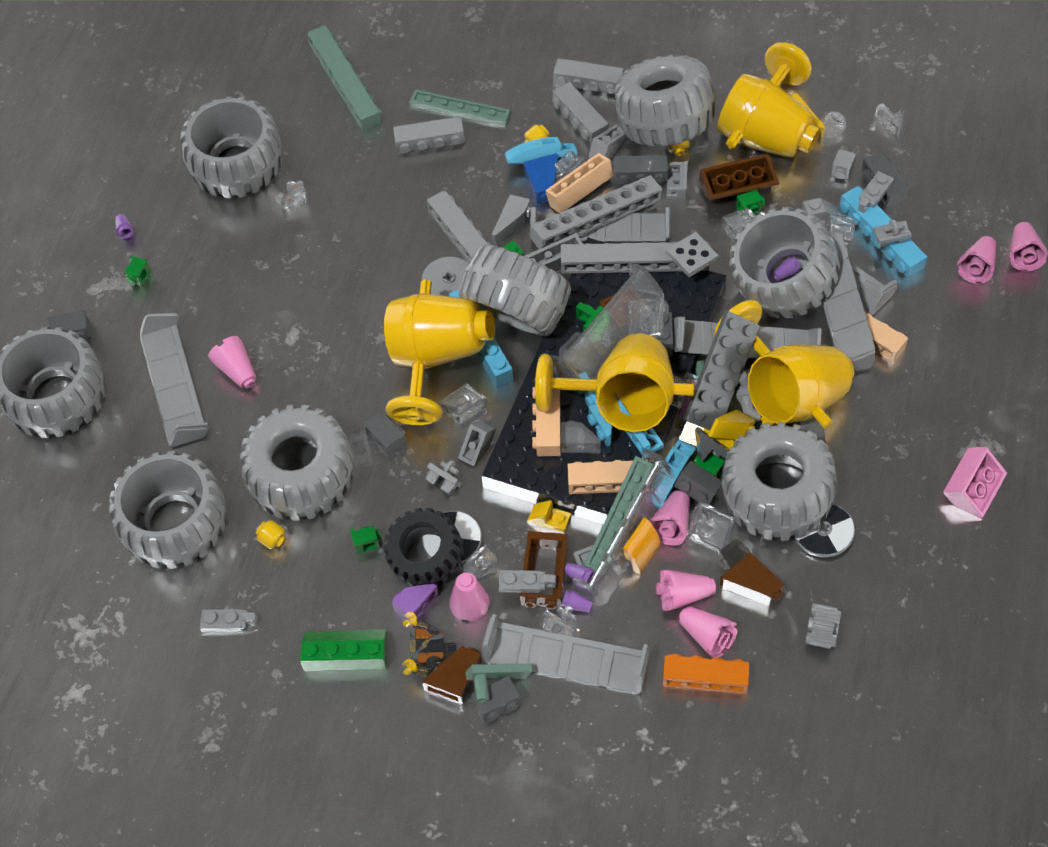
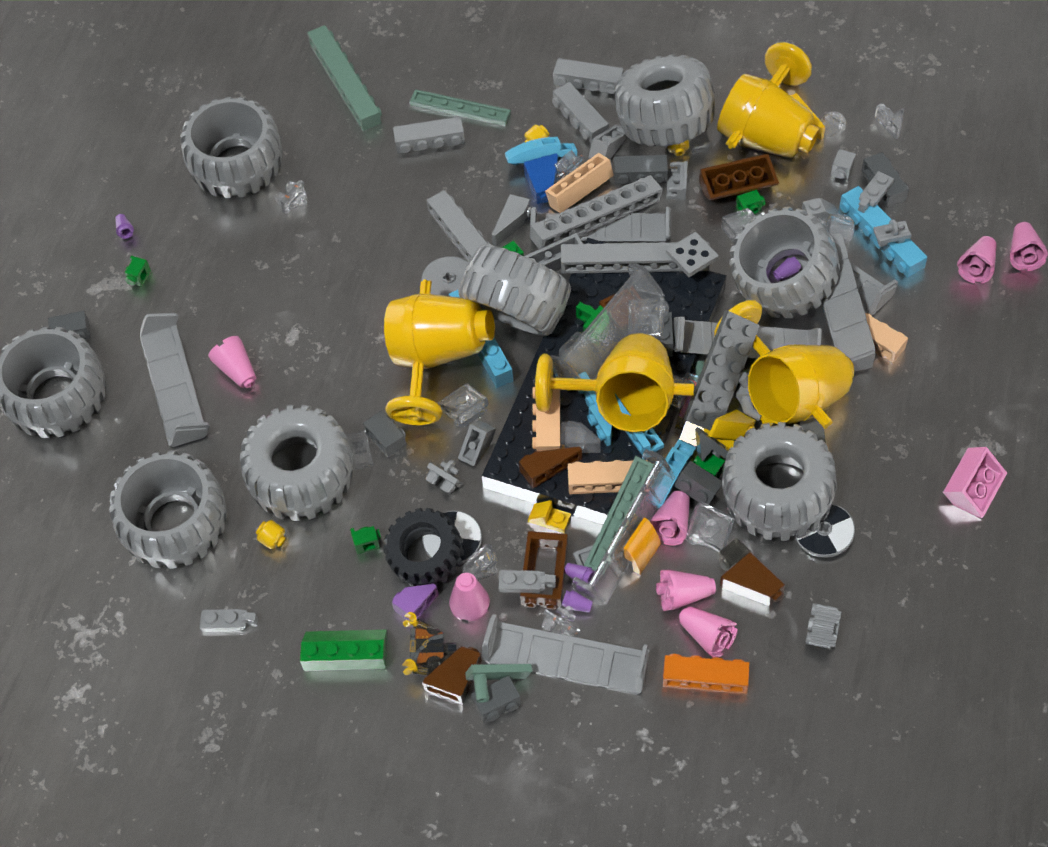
none -> reddish brown slope [519,446,582,488]

